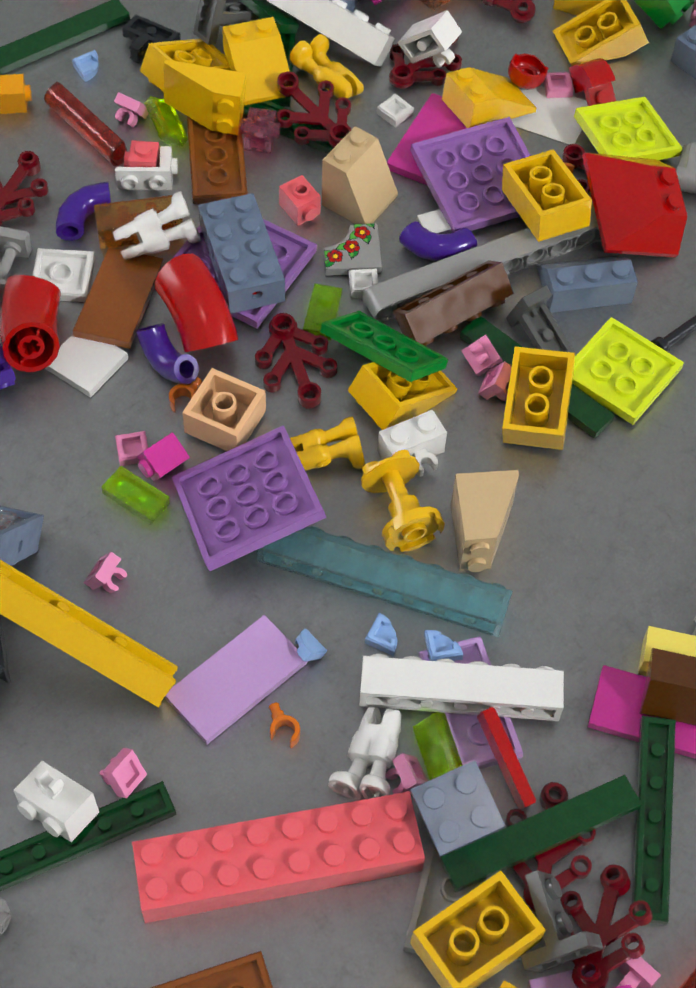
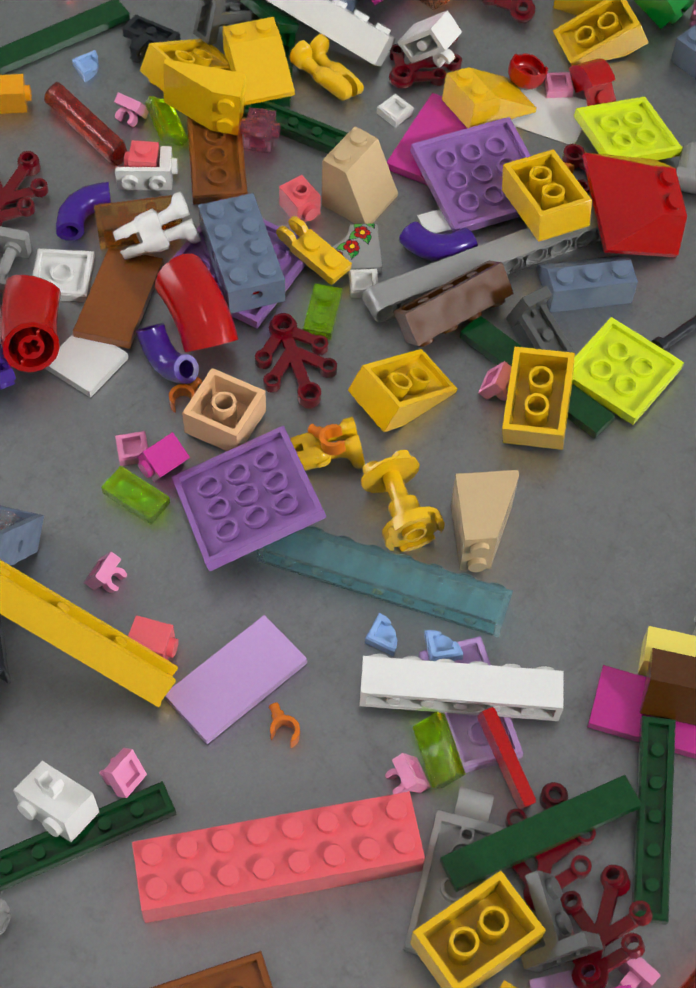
dark red plant [277,71,352,148] -> none
light blue tile [295,629,327,662] -> none
green tile [320,311,448,382] -> none
white piece [328,707,401,800] -> none
white brick [377,410,447,477] -> none
sand blue brick [410,760,505,857] -> none
bright pink tile [461,335,503,377] -> none
none -> coral brick [128,615,179,660]
none -> yellow hinge [276,216,352,285]
none -> orange piece [307,424,346,456]

